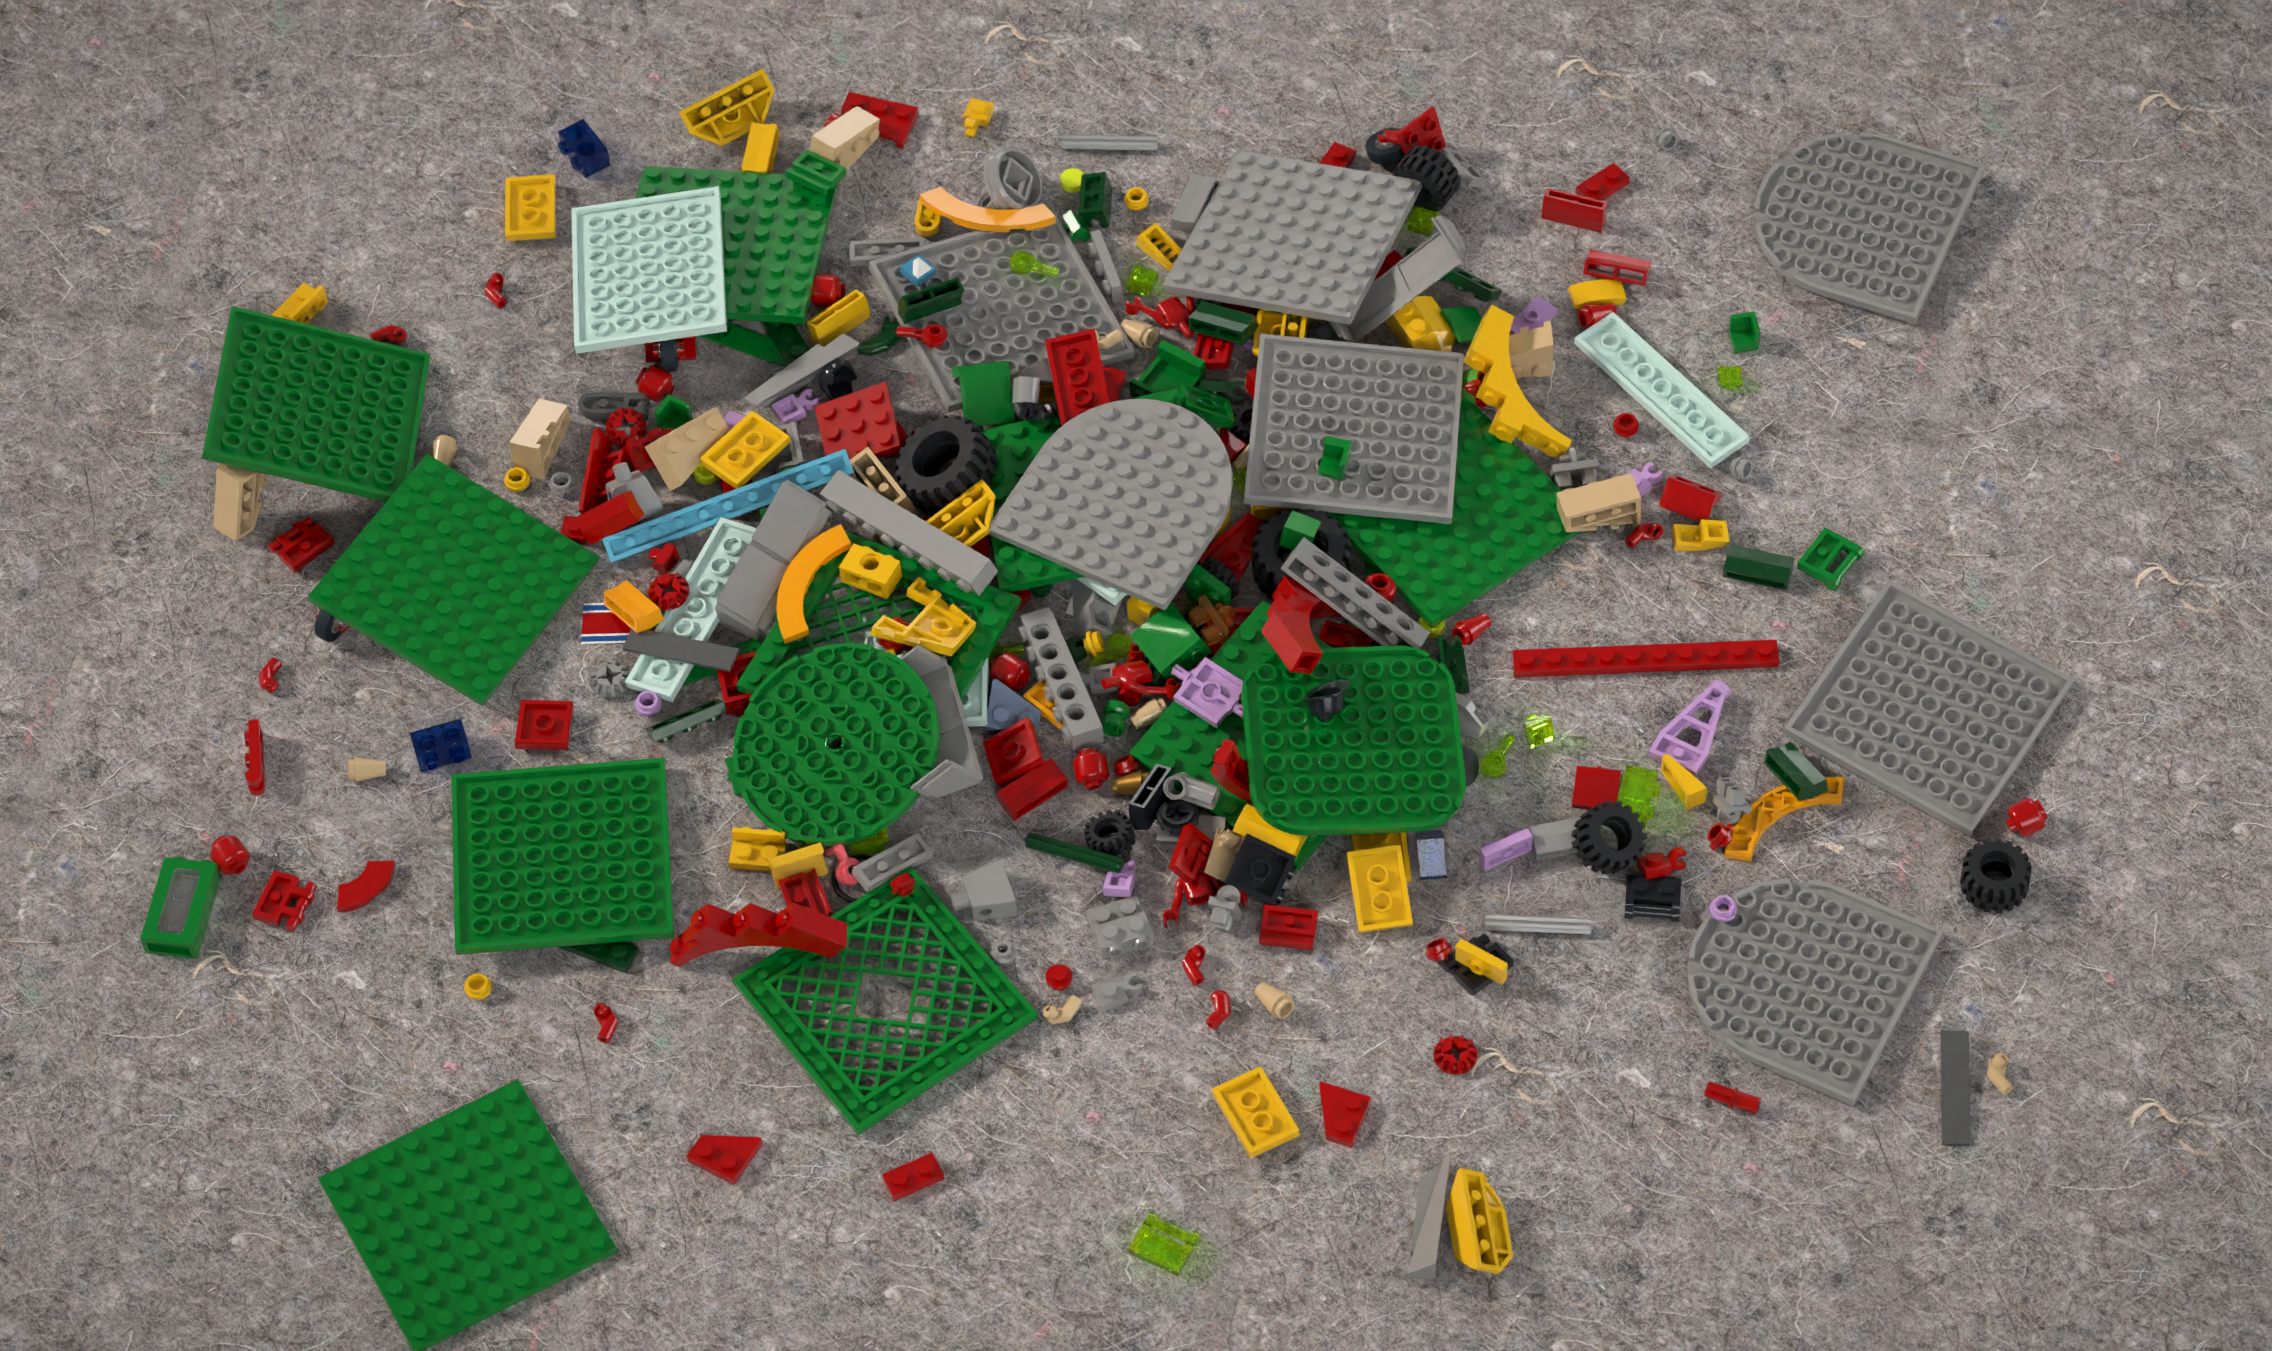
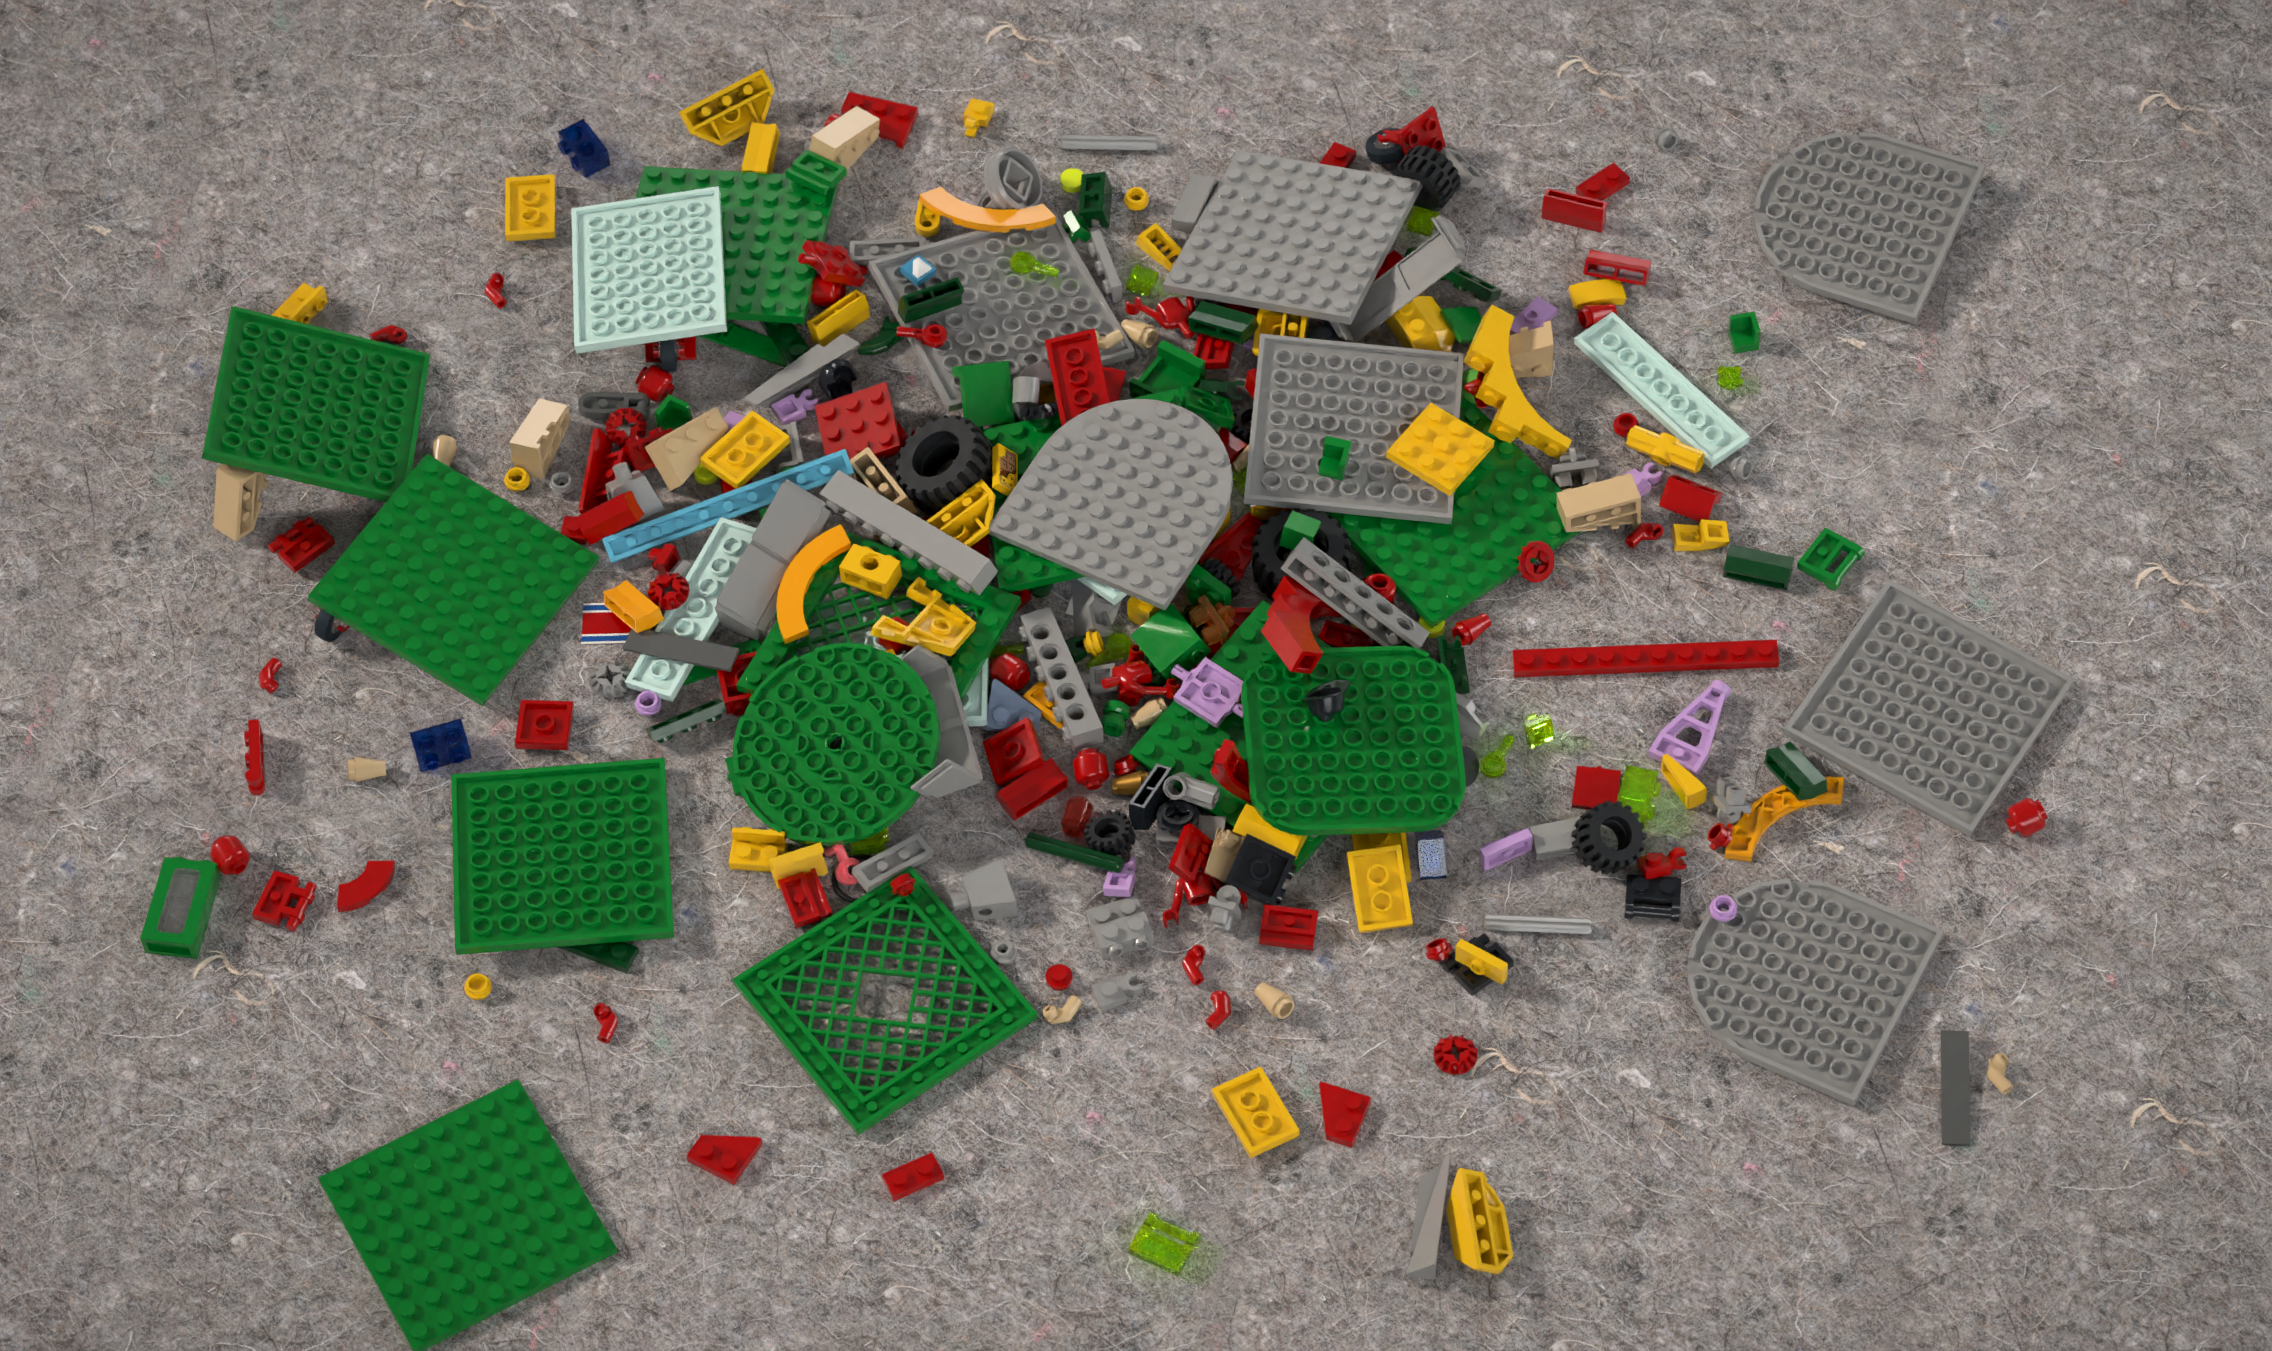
red arch [670,902,847,967] -> none
red axle [1704,1082,1761,1115] -> none
black tyre [1960,838,2032,913] -> none
none -> red plate [798,240,867,287]
none -> yellow tile [992,443,1018,497]
none -> clear red brick [1061,796,1093,838]
none -> yellow plate [1386,403,1495,496]
none -> red gear [1517,541,1555,583]
none -> yellow piece [1626,425,1705,474]

